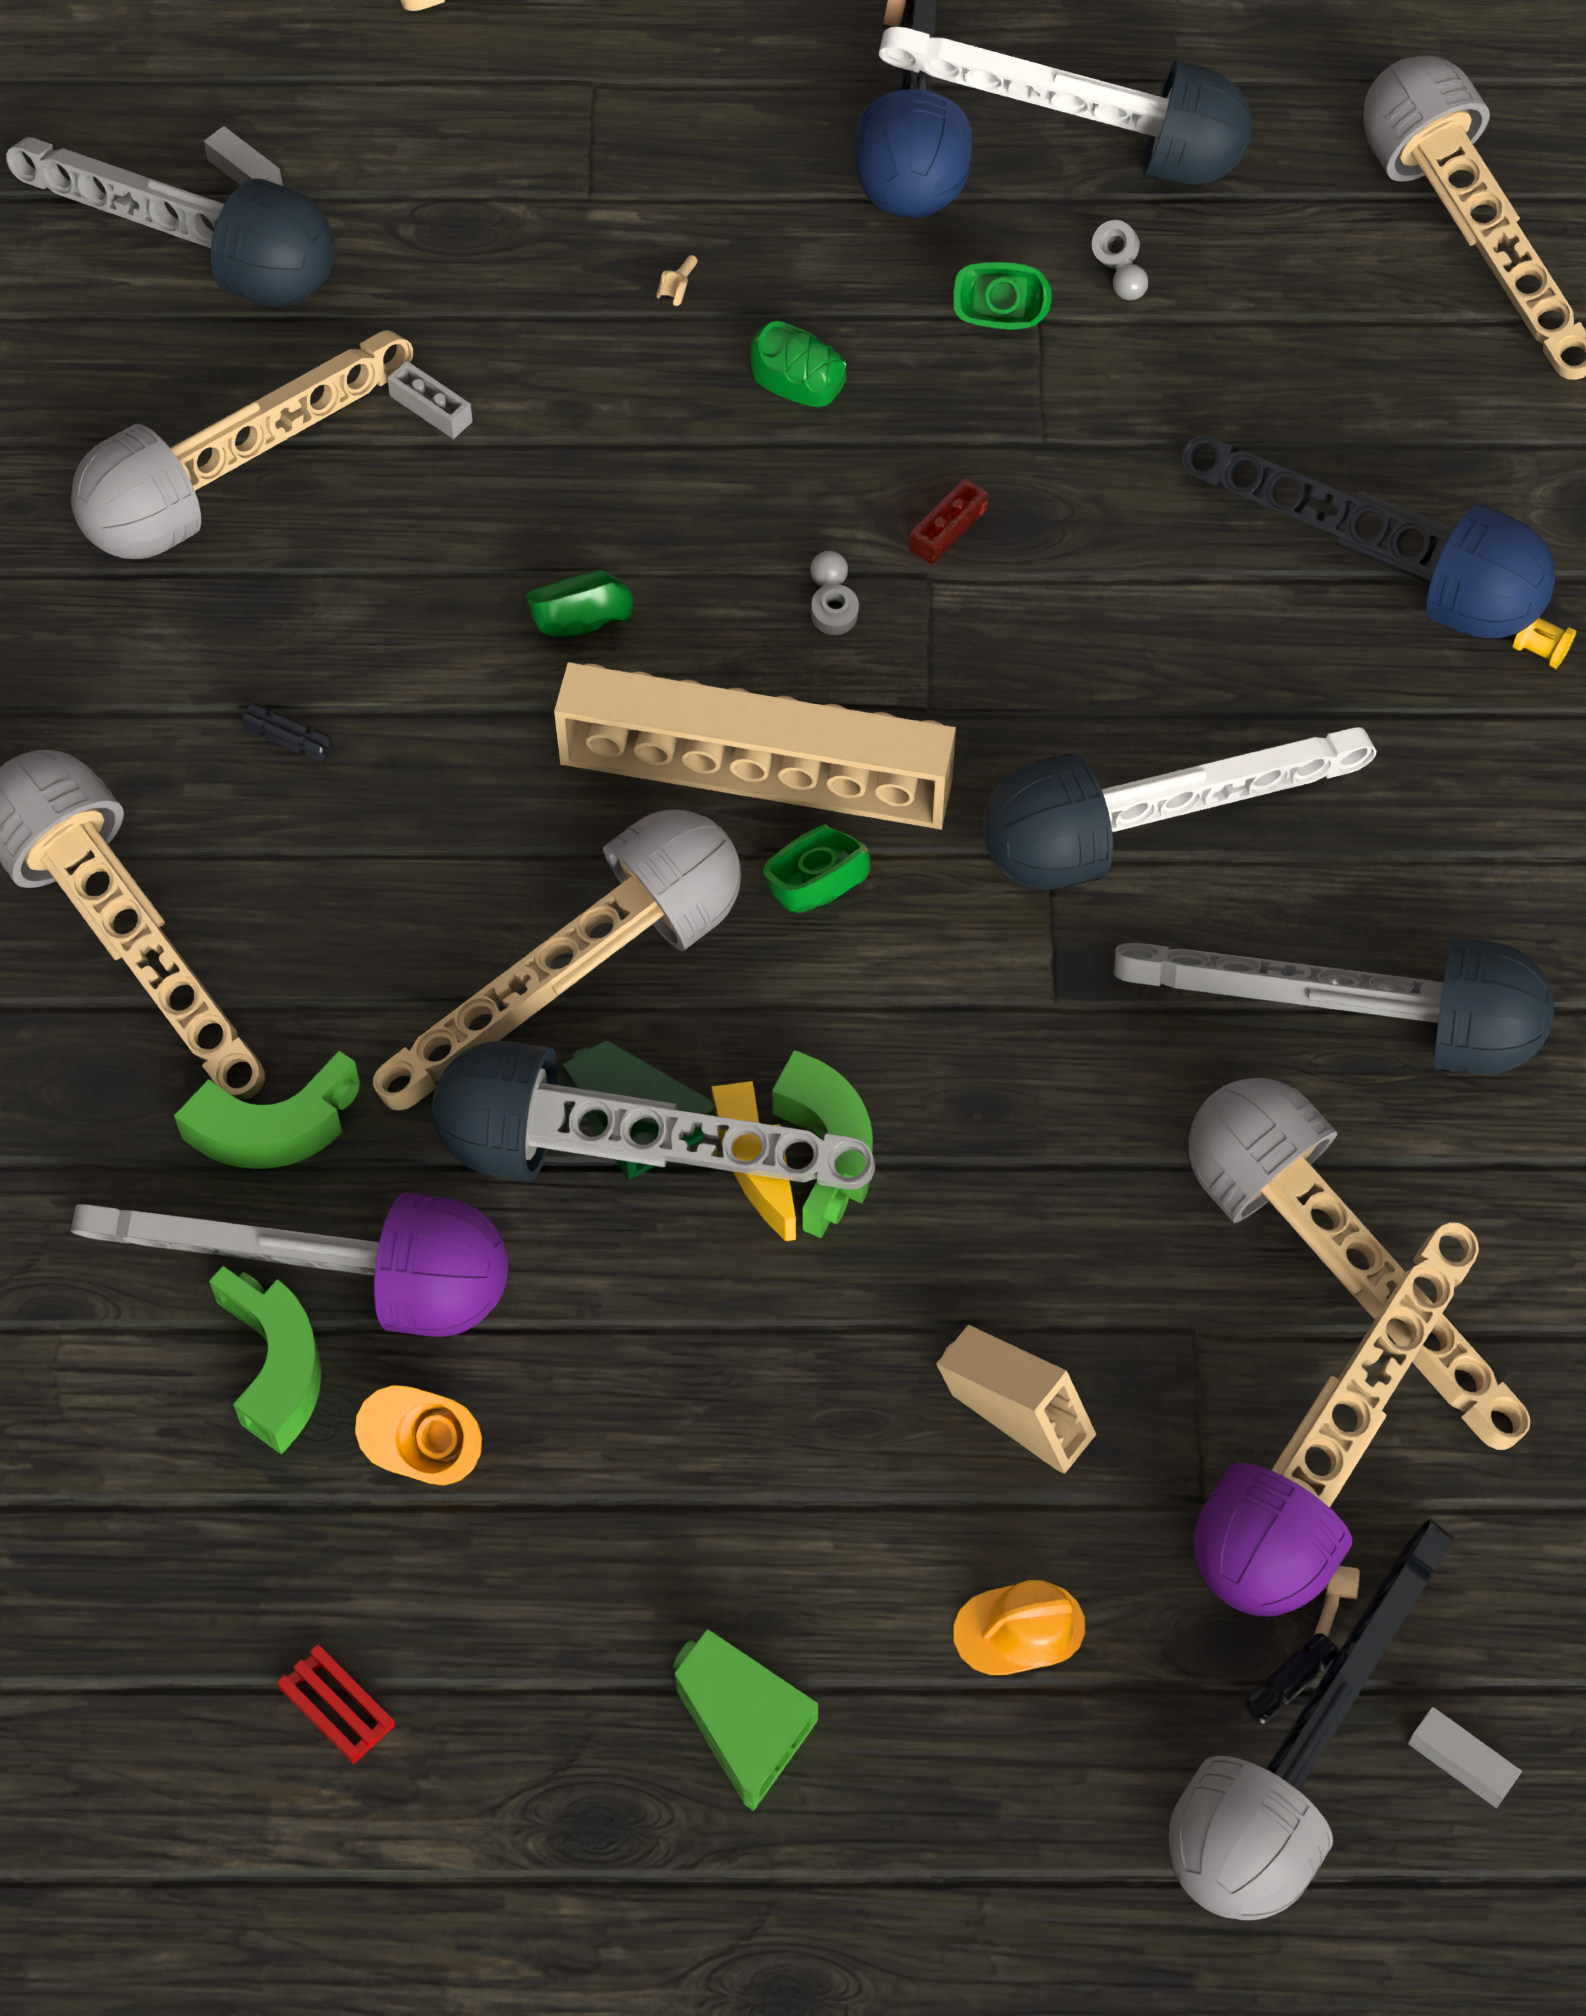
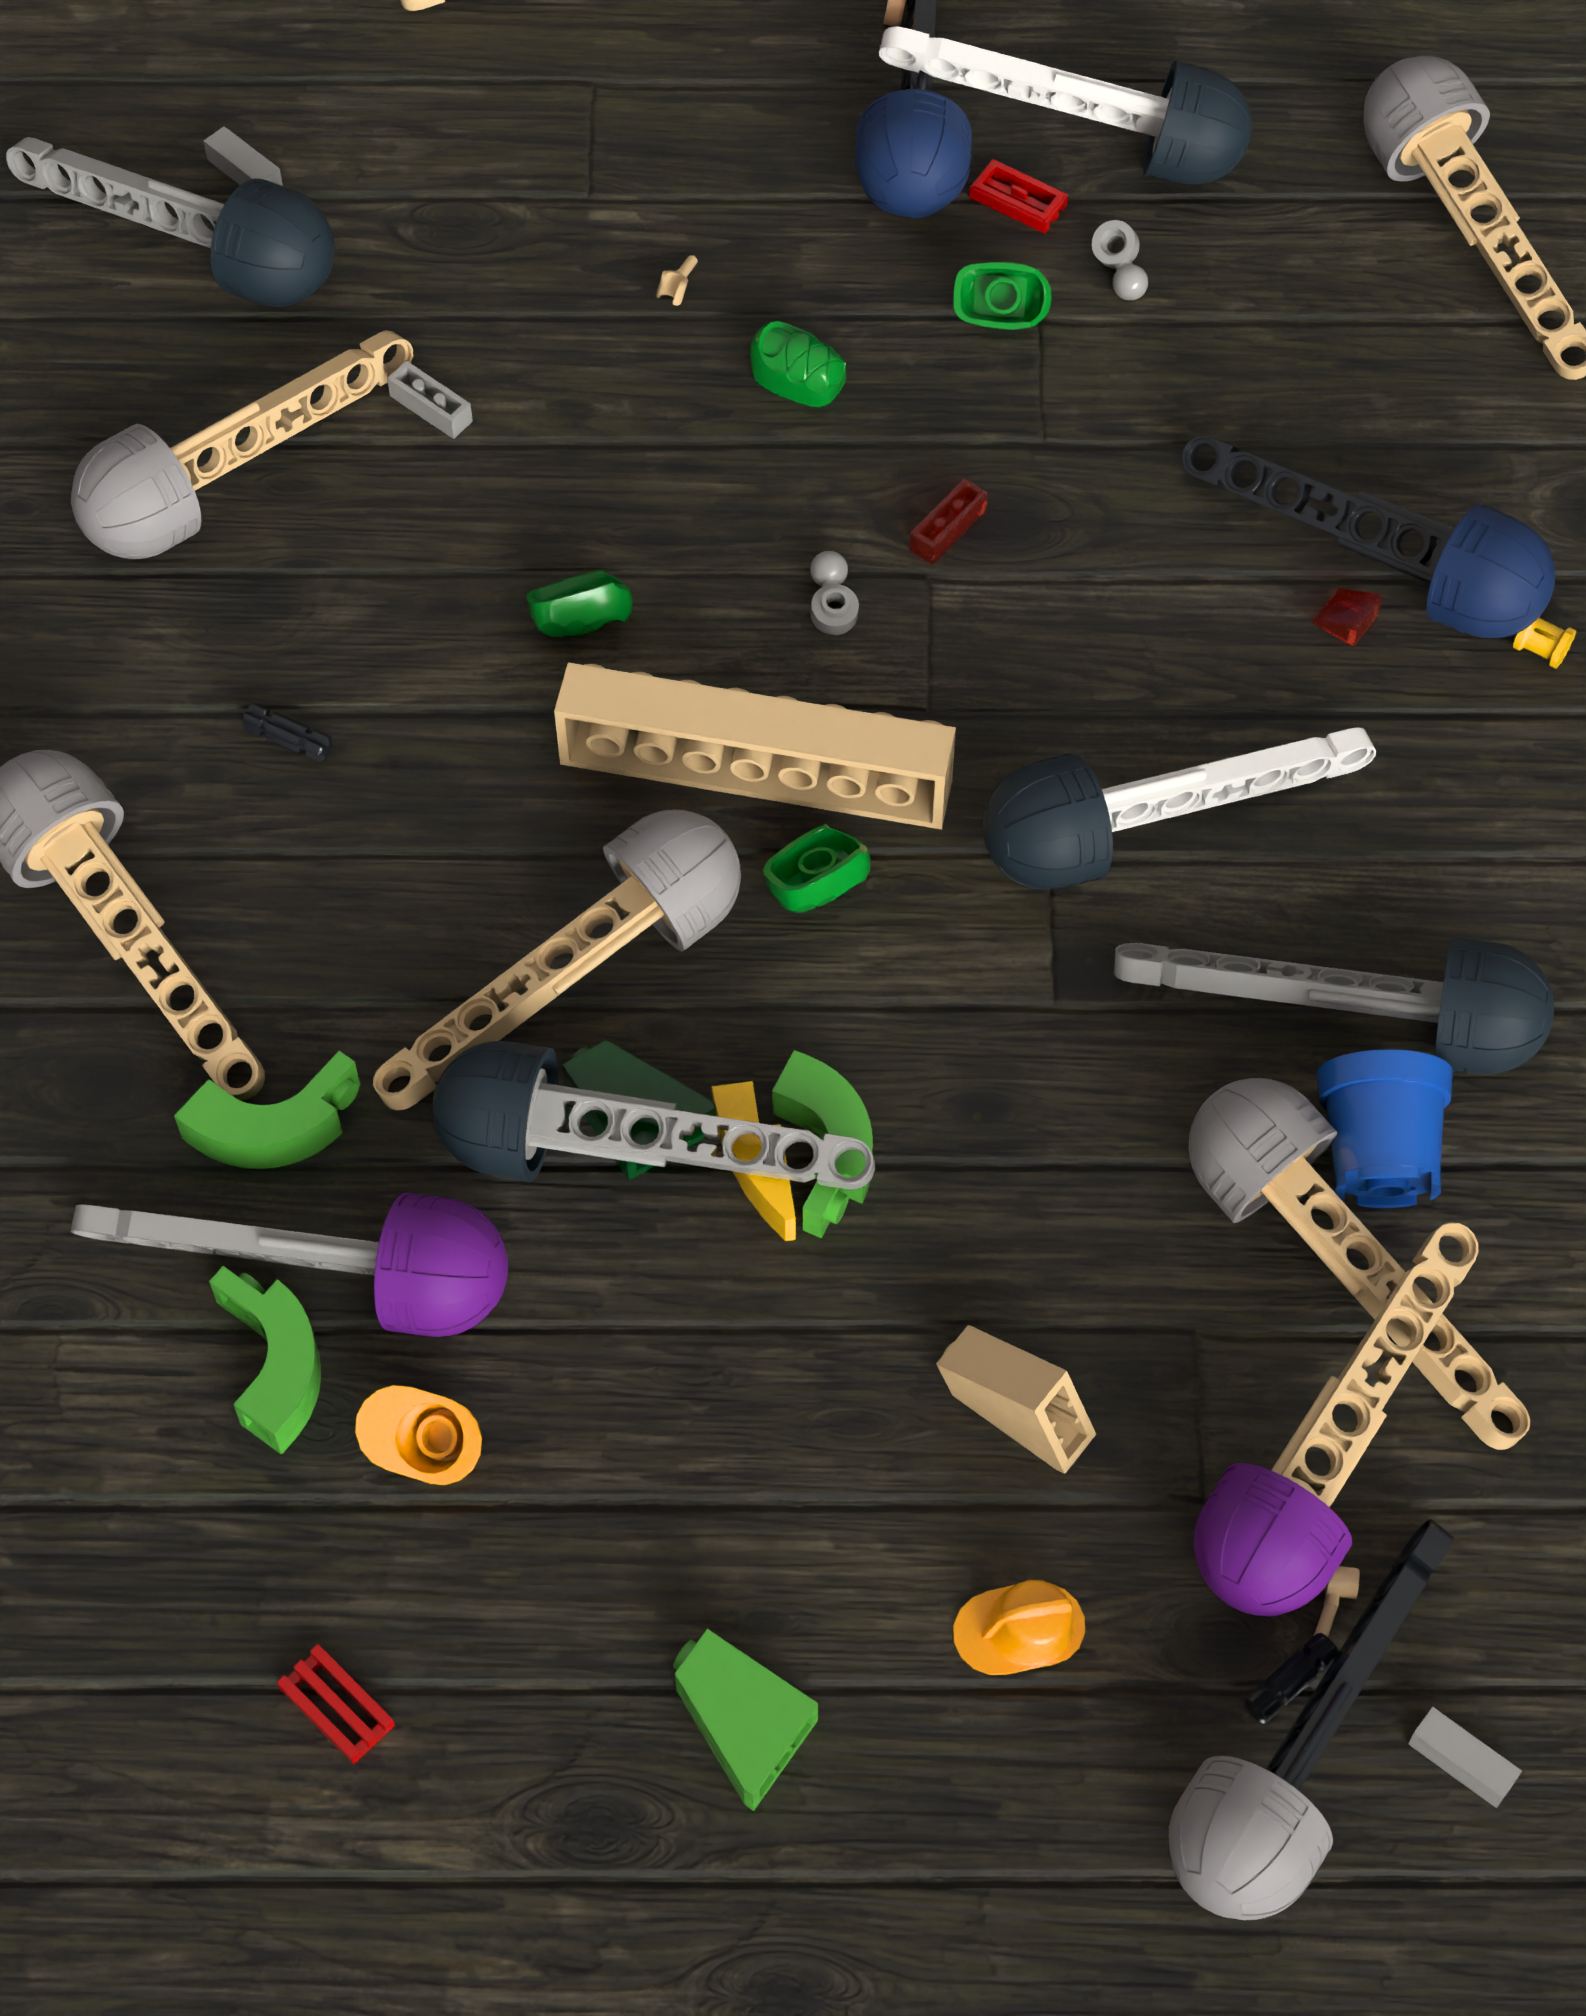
none -> red tile [969,159,1069,234]
none -> clear red slope [1313,588,1383,647]
none -> blue piece [1316,1049,1453,1208]

